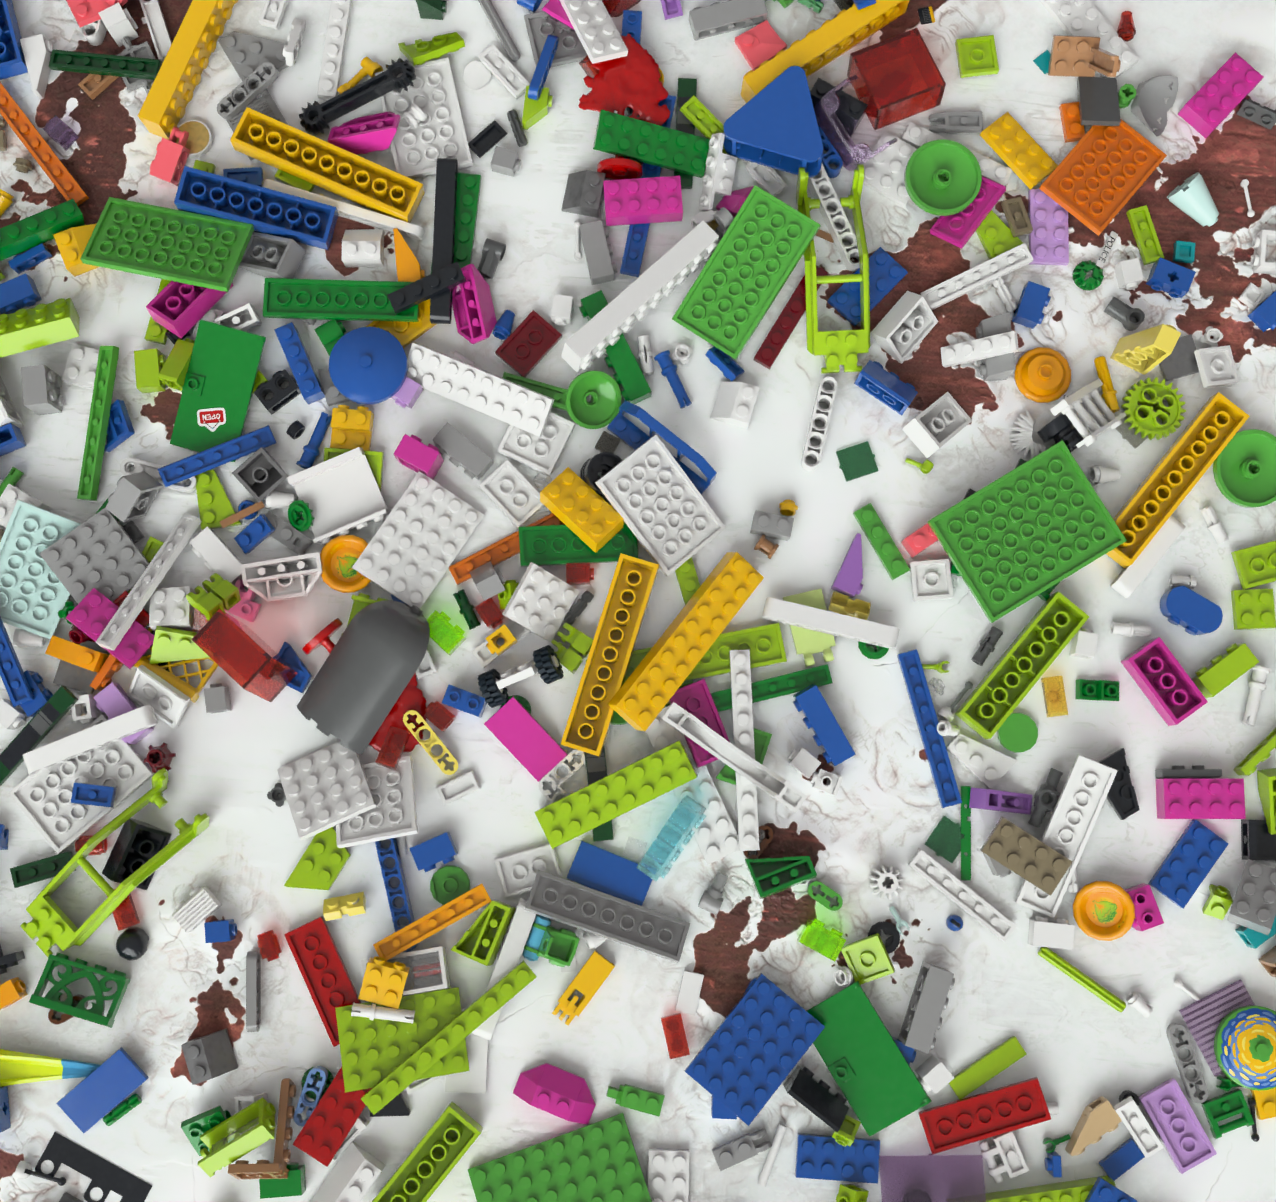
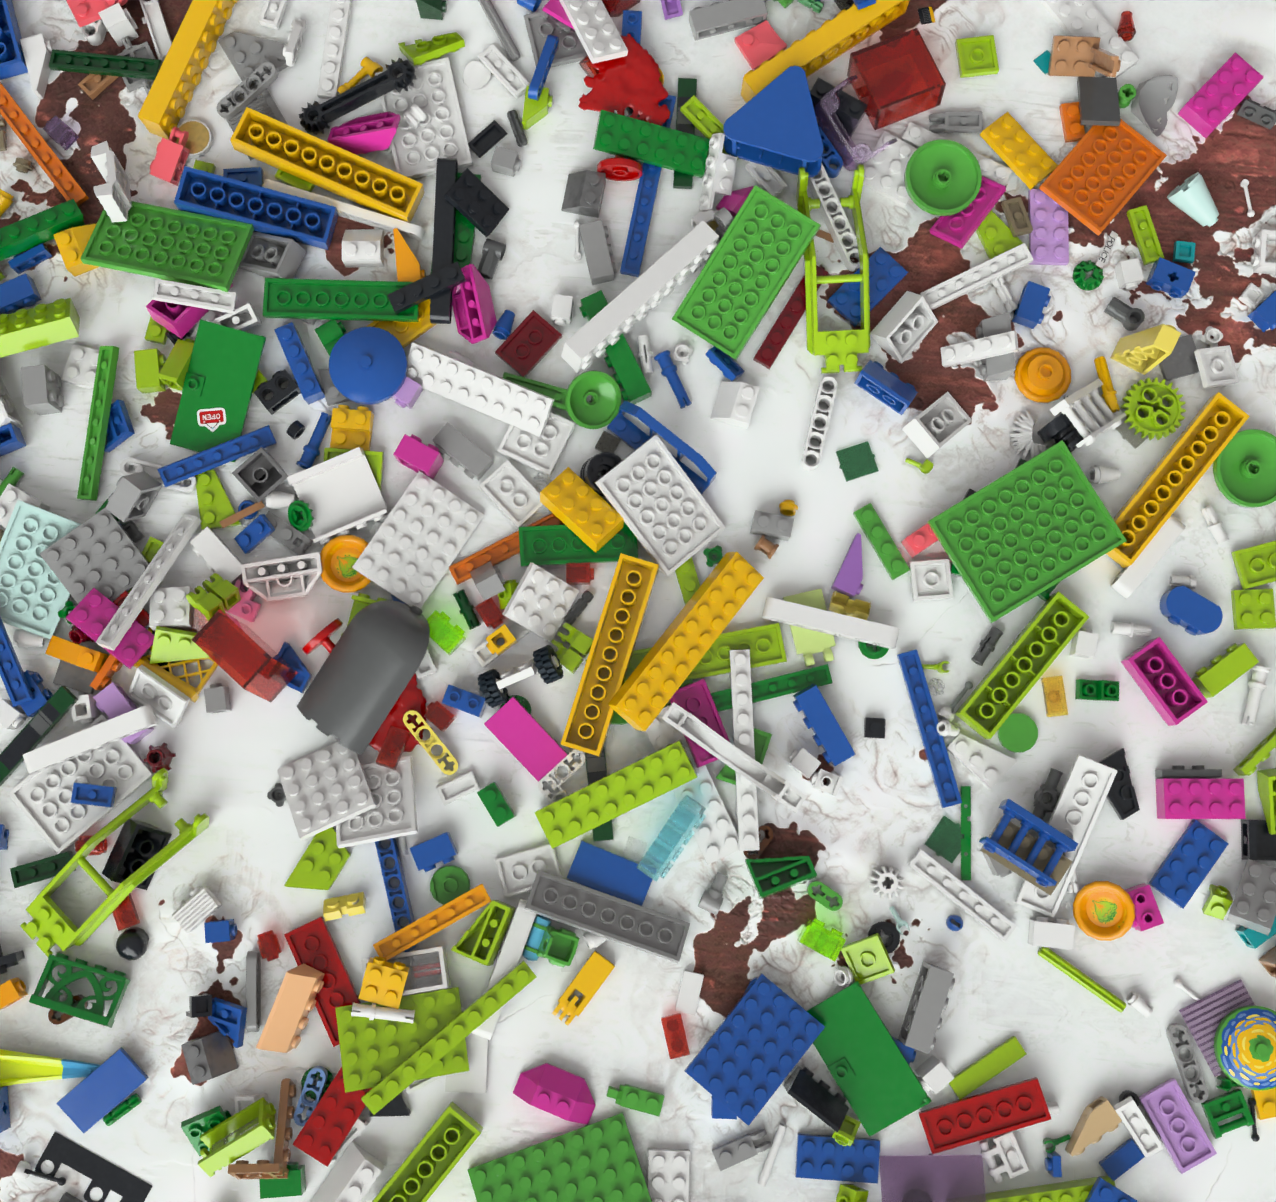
dark pink brick [603,176,683,226] -> none
medium lavender slope [969,788,1032,815] -> none
none -> white plate [91,141,132,223]
none -> white piece [153,279,237,316]
none -> black panel [186,993,212,1018]
none -> blue wing [208,997,247,1048]
none -> light nougat slope [256,963,324,1053]
none -> black plate [444,168,509,237]
none -> green brick [477,782,516,827]
none -> green plate [703,546,723,567]
none -> black plate [864,717,885,739]
none -> blue fence [979,799,1079,887]

